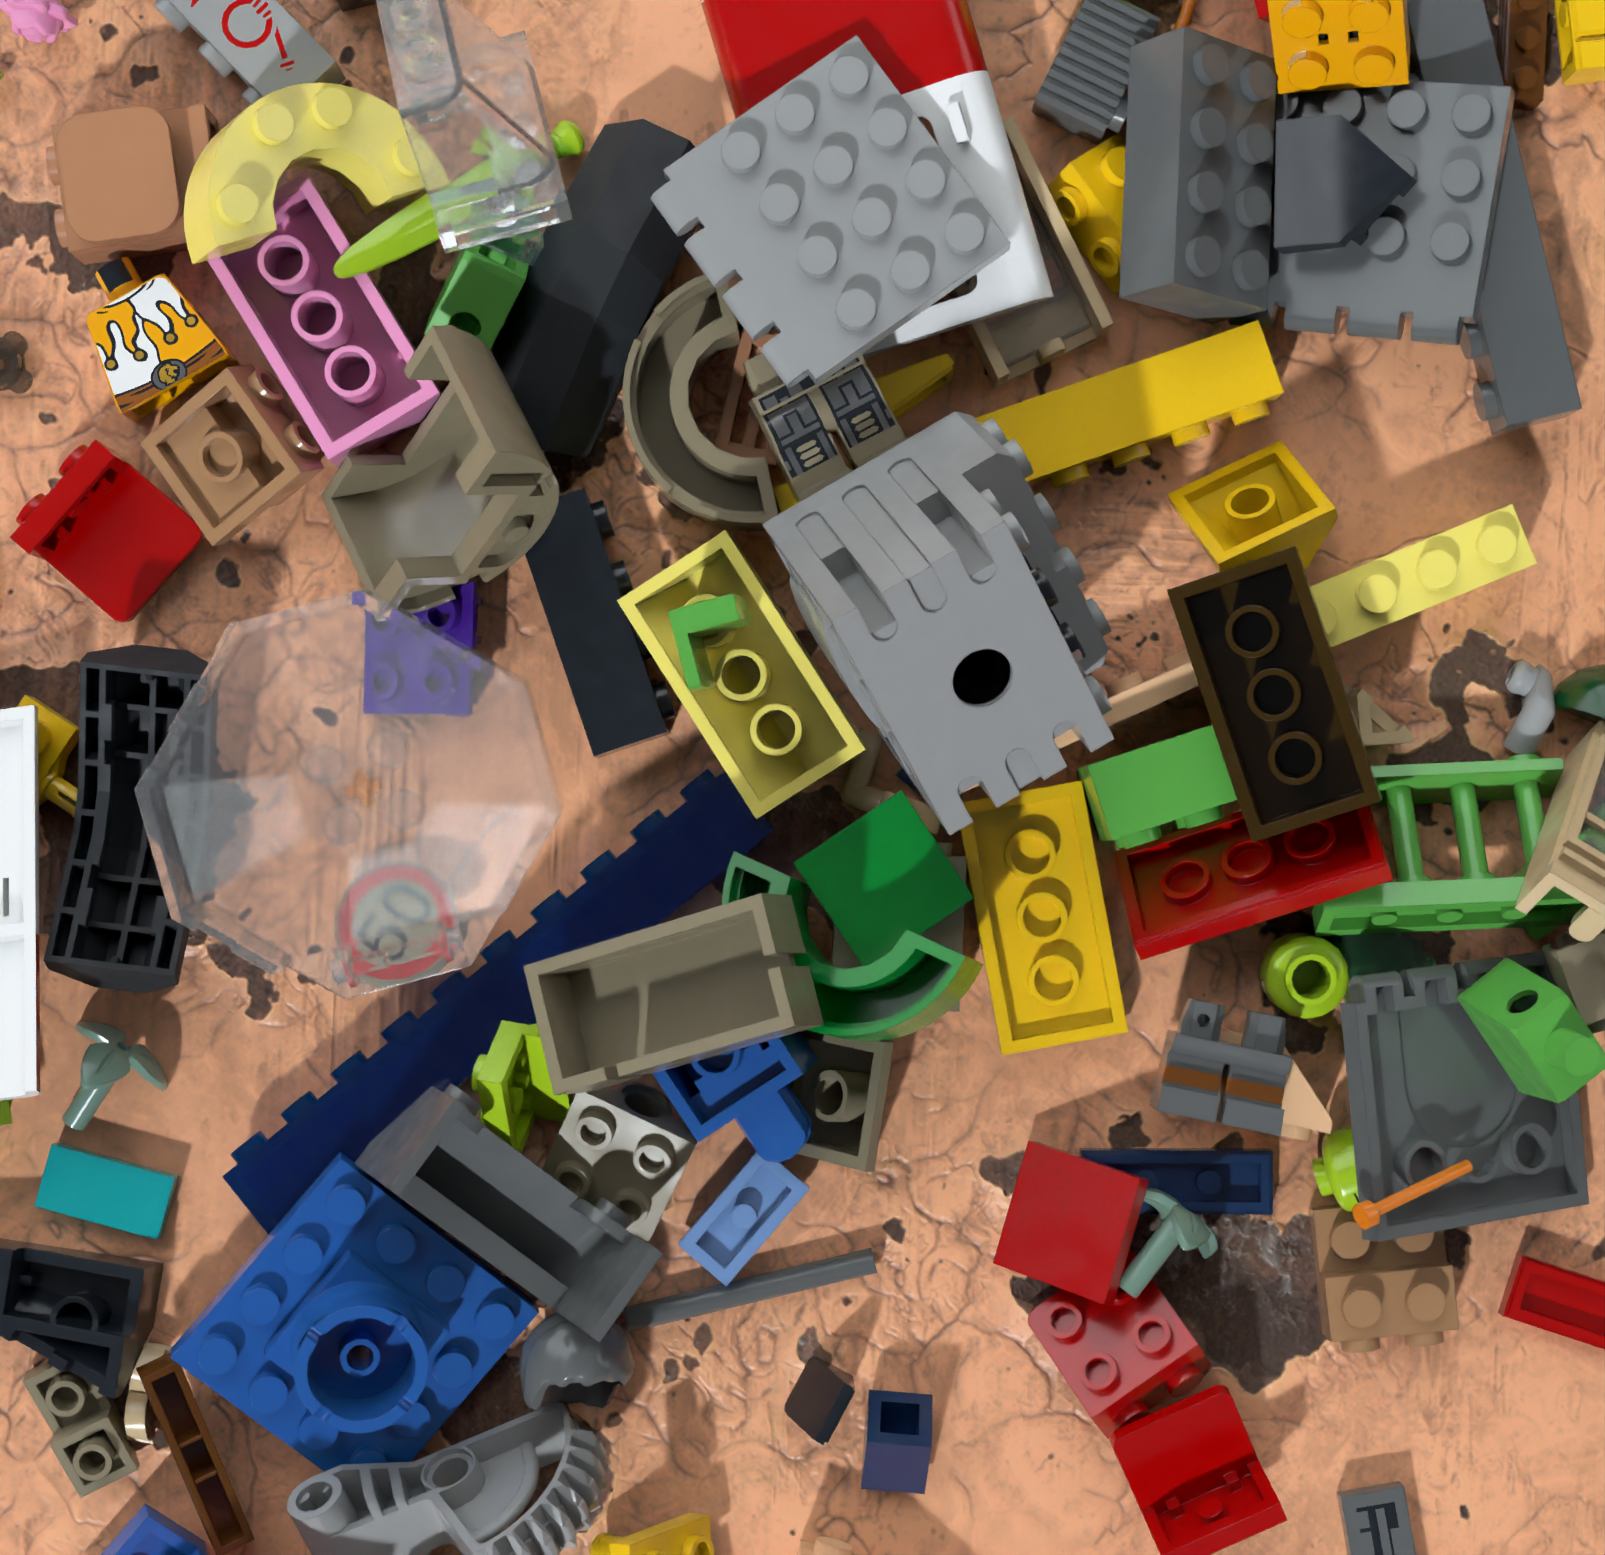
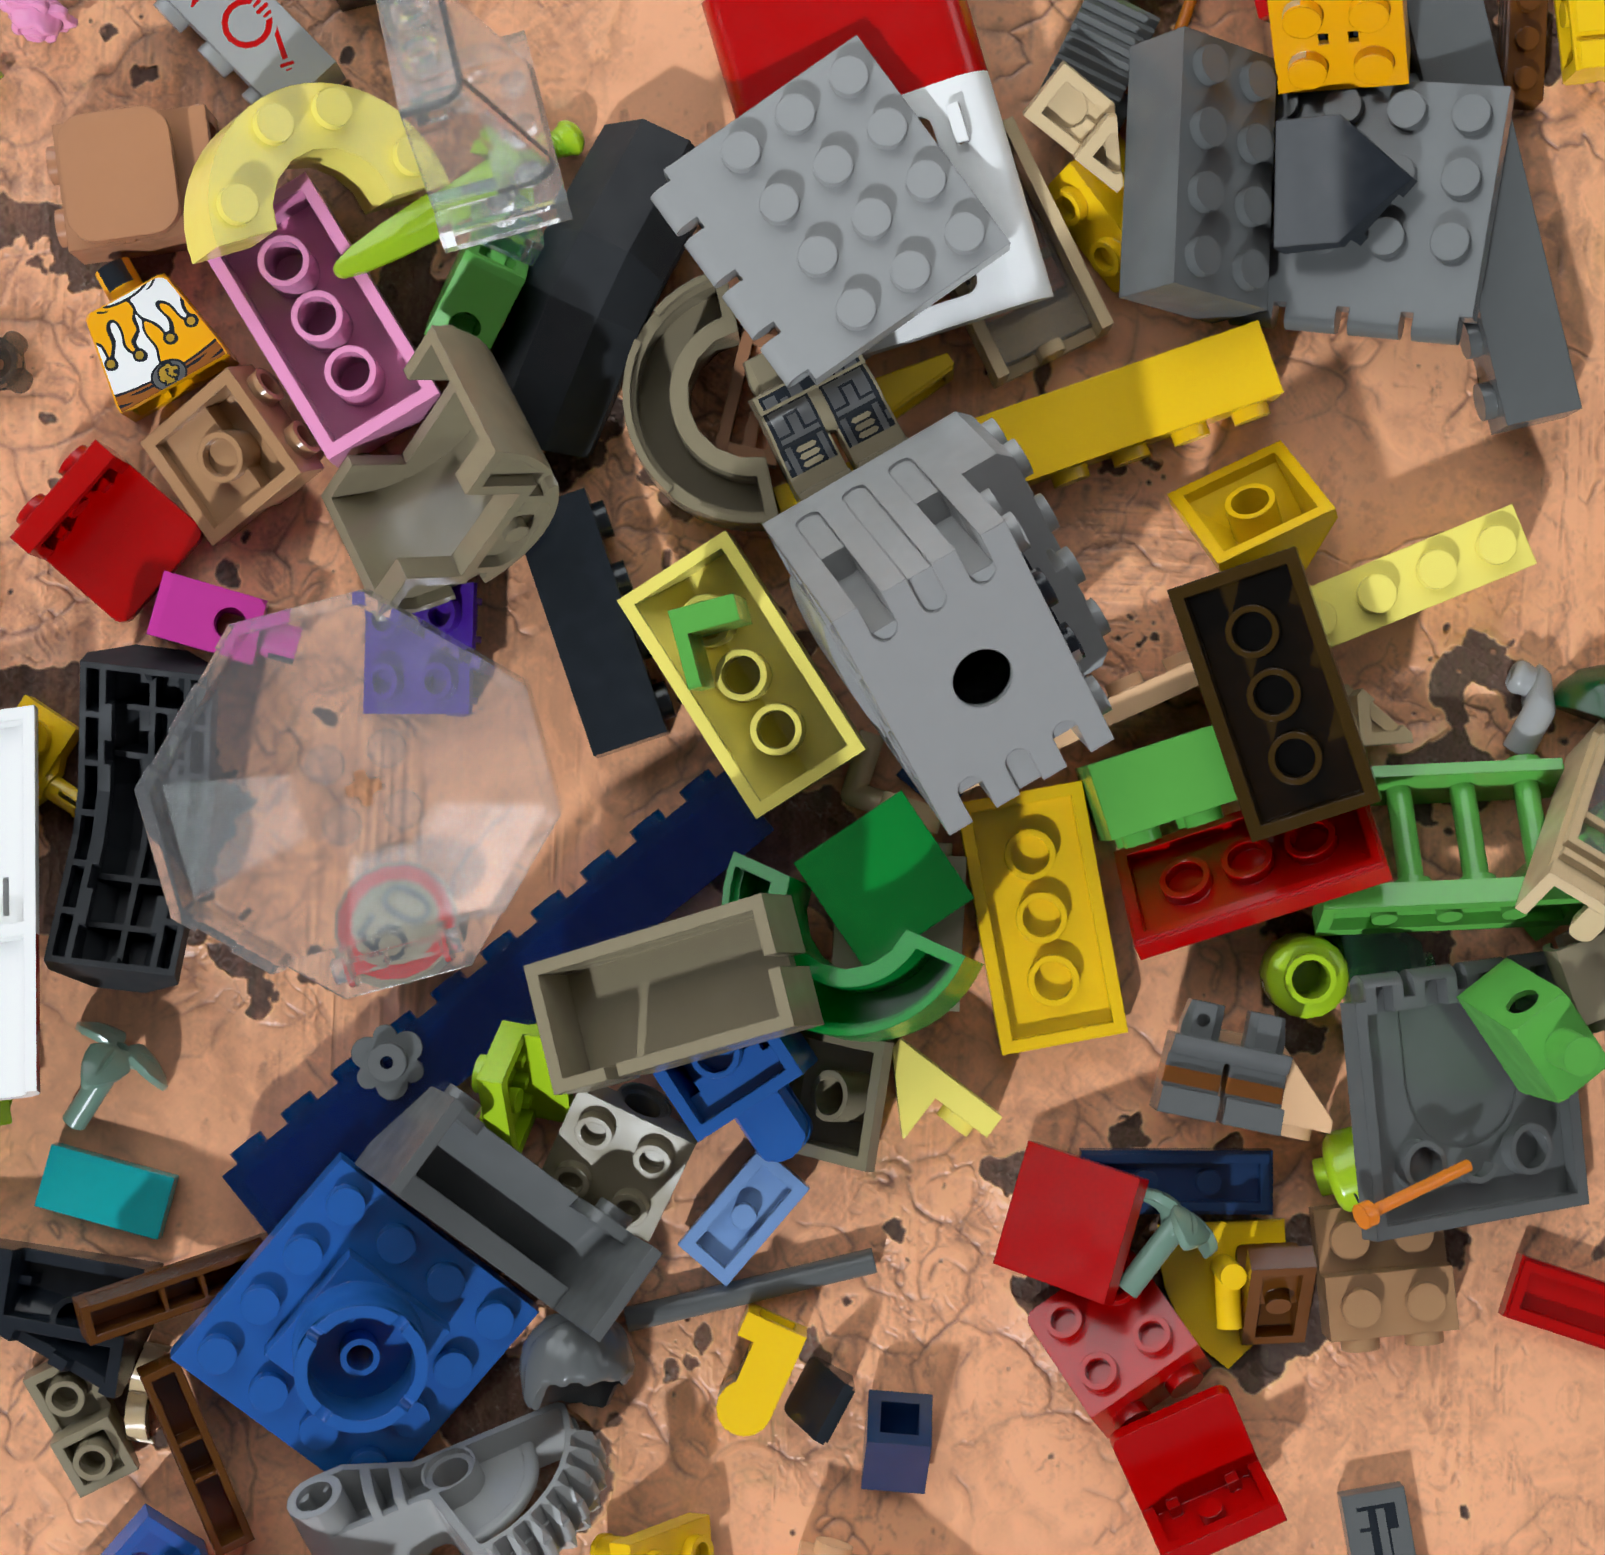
none -> reddish brown piece [72,1232,269,1346]
none -> dark pink torso [146,571,303,664]
none -> dark grey plant [351,1024,424,1100]
none -> yellow leg [716,1303,807,1437]
none -> light yellow slope [892,1037,1002,1139]
none -> tan slope [1023,60,1123,193]
none -> yellow shield [1157,1218,1286,1369]
none -> reddish brown slope [1235,1242,1317,1345]

